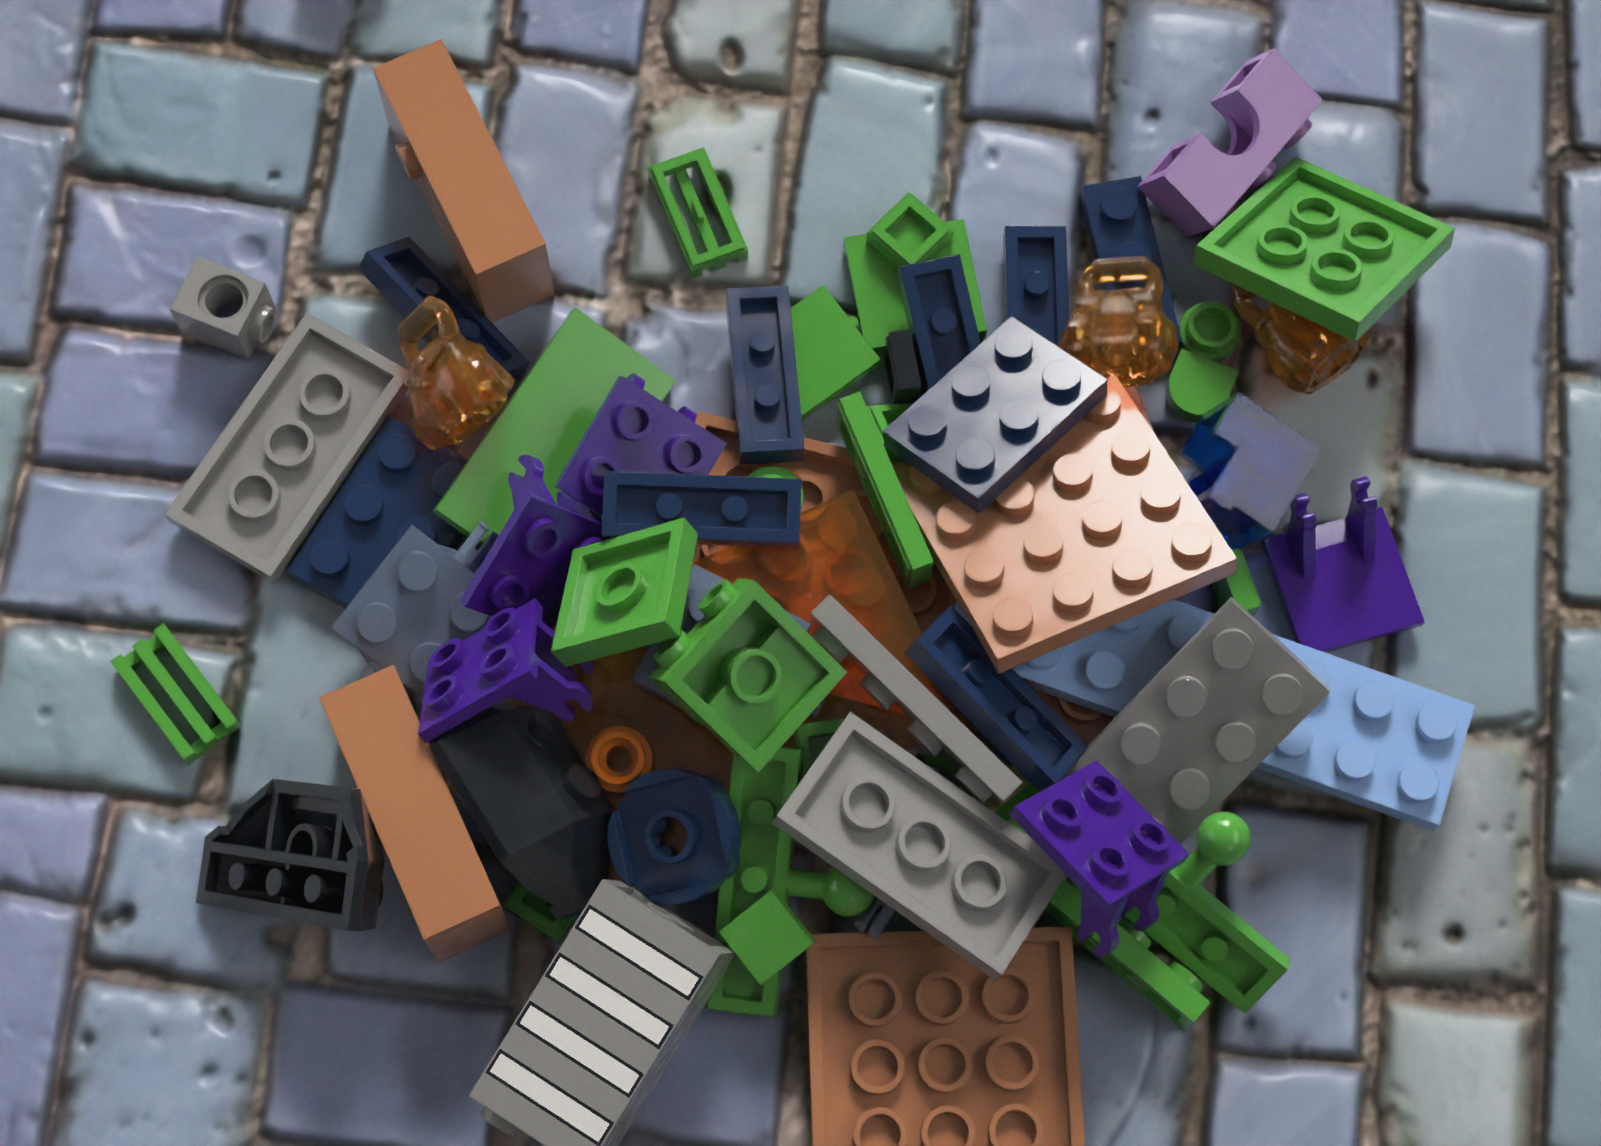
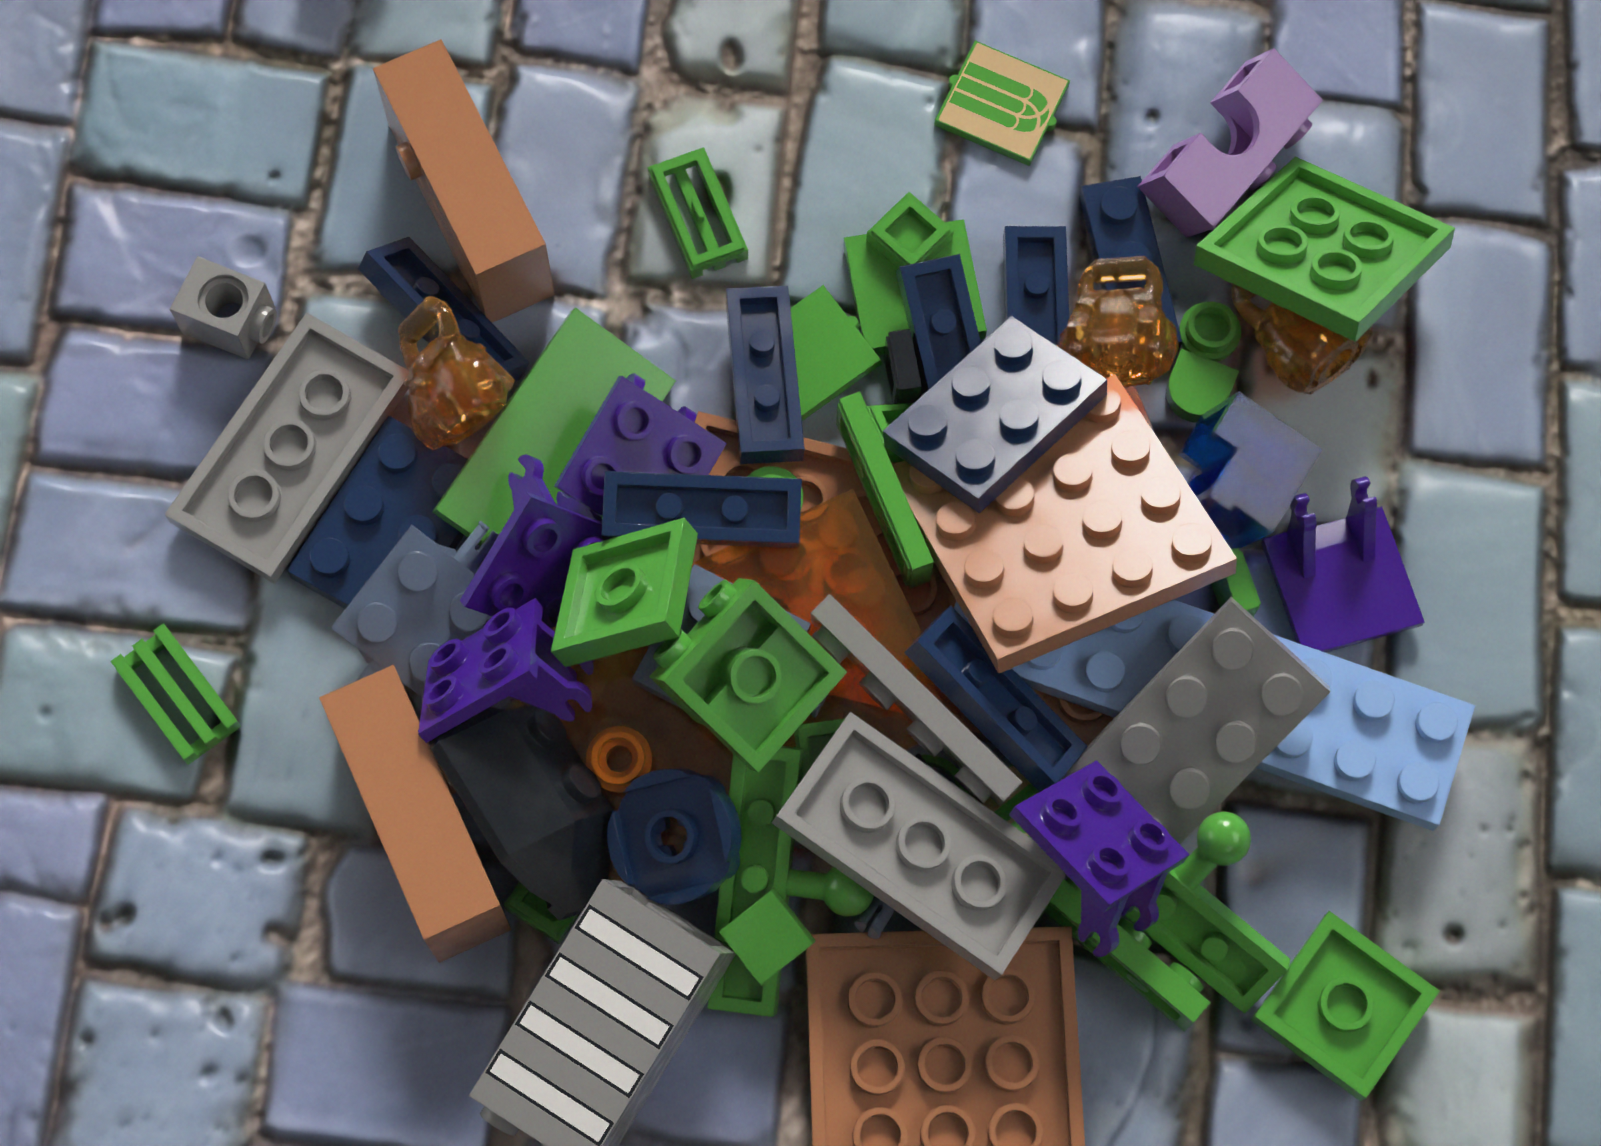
black wedge [196,779,385,932] -> none
none -> piece [934,40,1070,166]
none -> bright green plate [1250,911,1440,1102]

